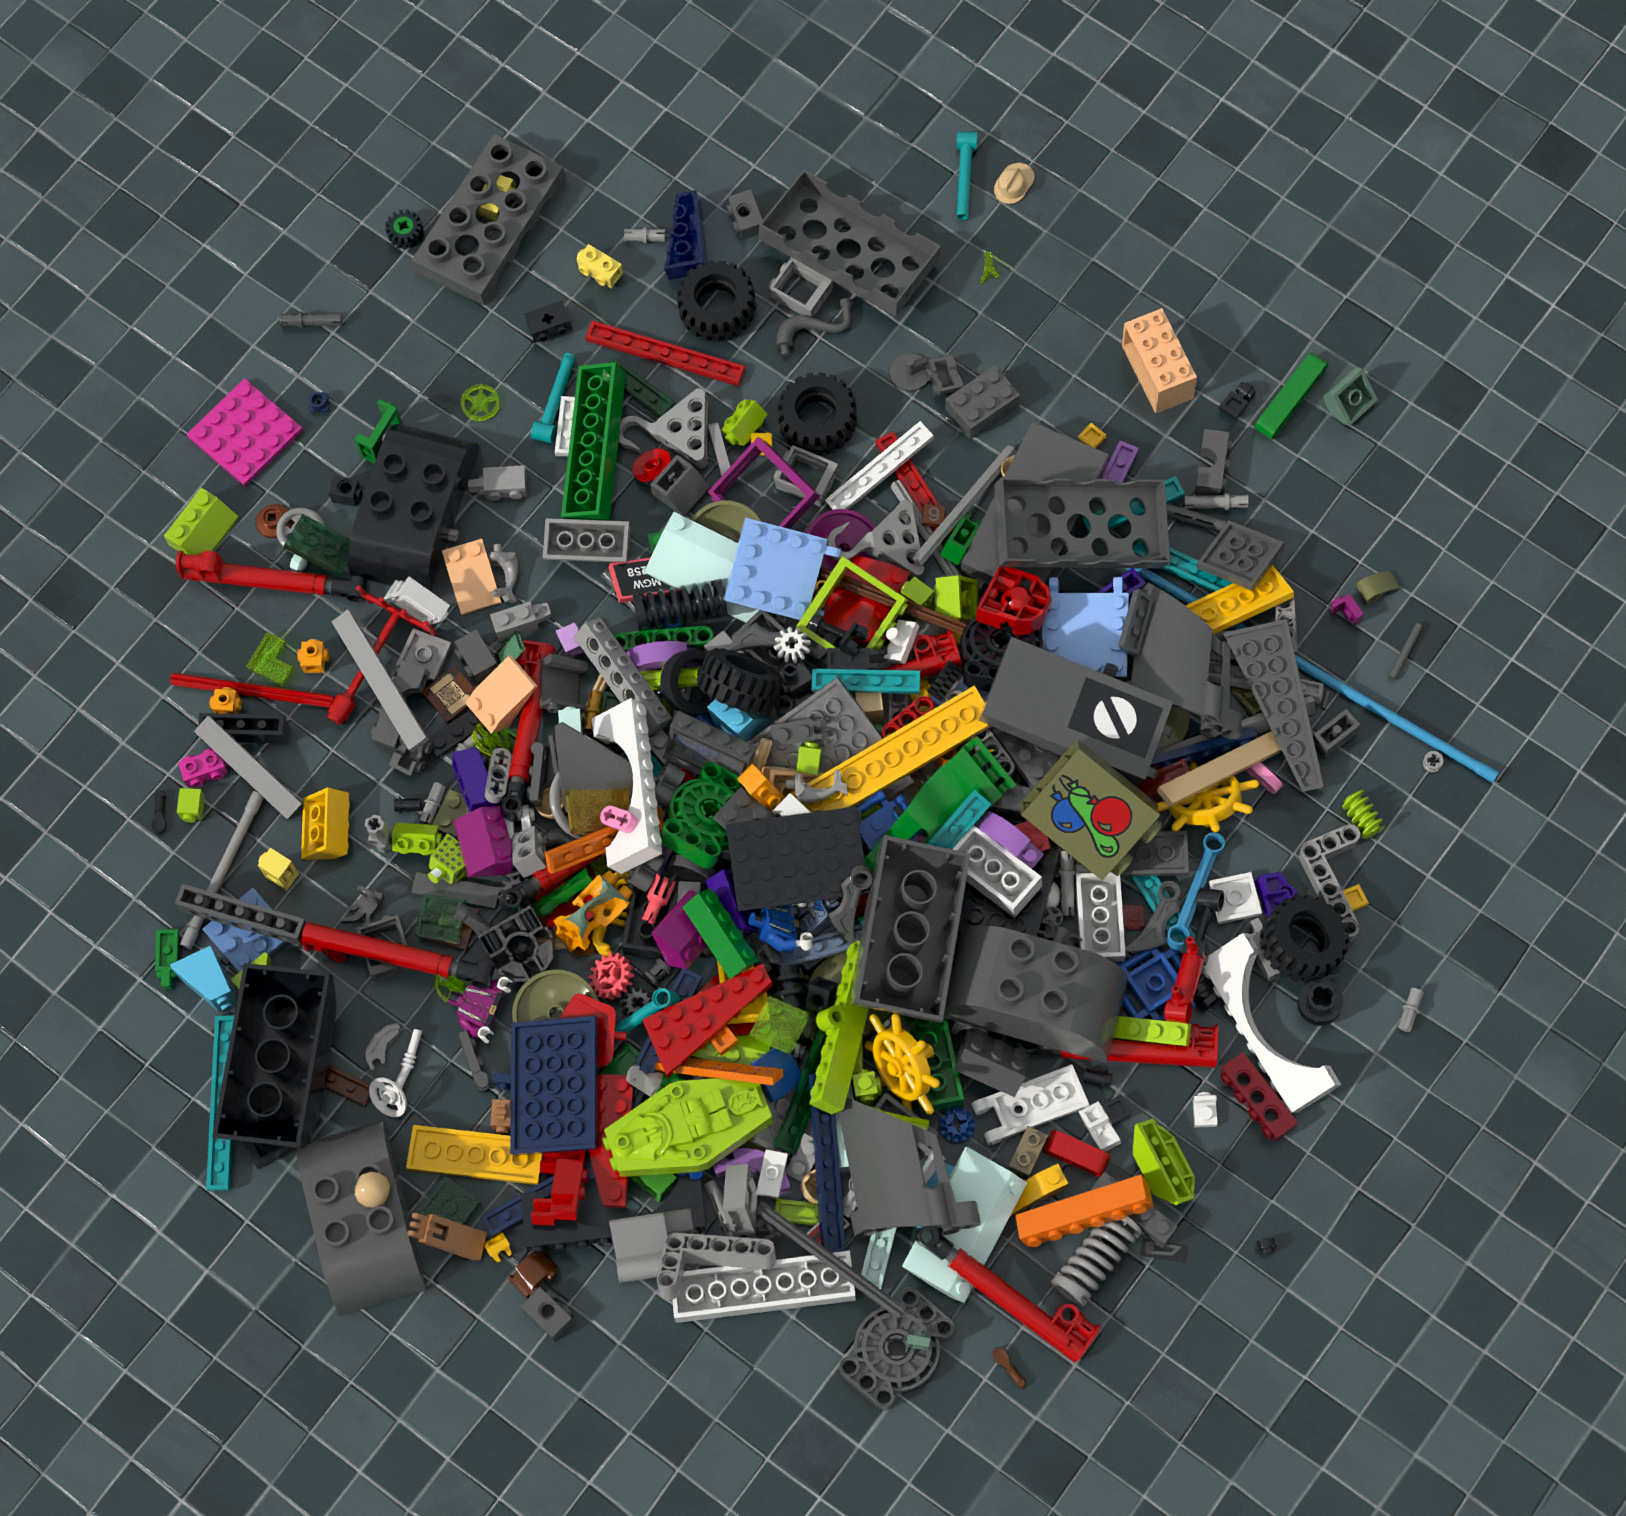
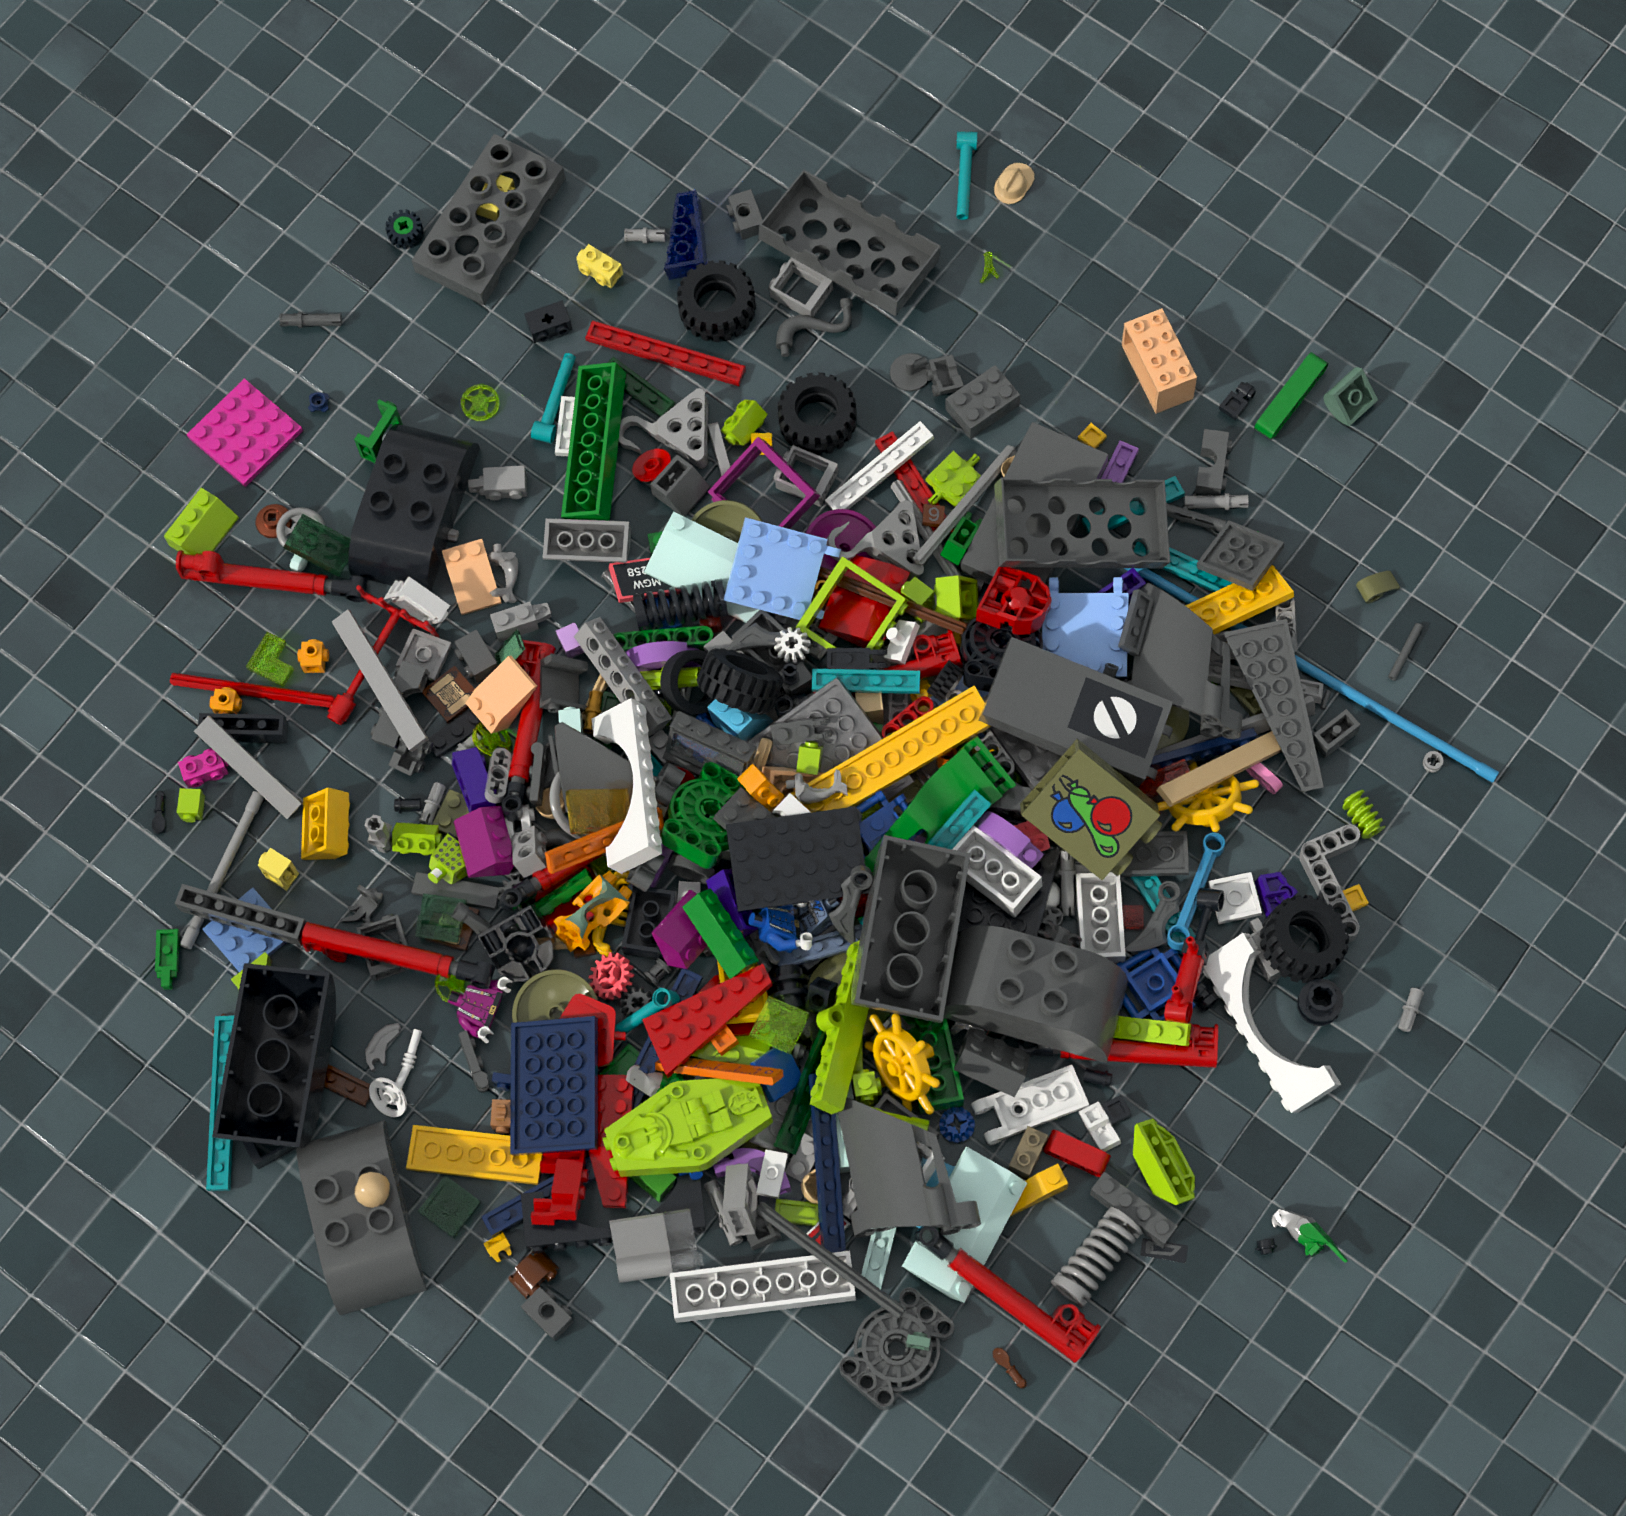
medium azure slope [170,946,237,1012] -> none
black brick [329,475,363,507] -> none
medium nougat hinge [407,1213,487,1260] -> none
bright pink beam [600,806,638,833] -> none
coral arm [642,873,676,924] -> none
light grey beam [657,1233,776,1300] -> none
black bar [809,613,869,656] -> none
orange brick [1015,1175,1154,1247] -> none
white bracket [1193,1092,1218,1127] -> none
dark red brick [1220,1052,1298,1143] -> none
magenta bracket [1330,594,1364,626] -> none
none -> clear red plate [699,616,722,633]
none -> lime plate [925,451,981,507]
none -> animal [1272,1208,1348,1263]

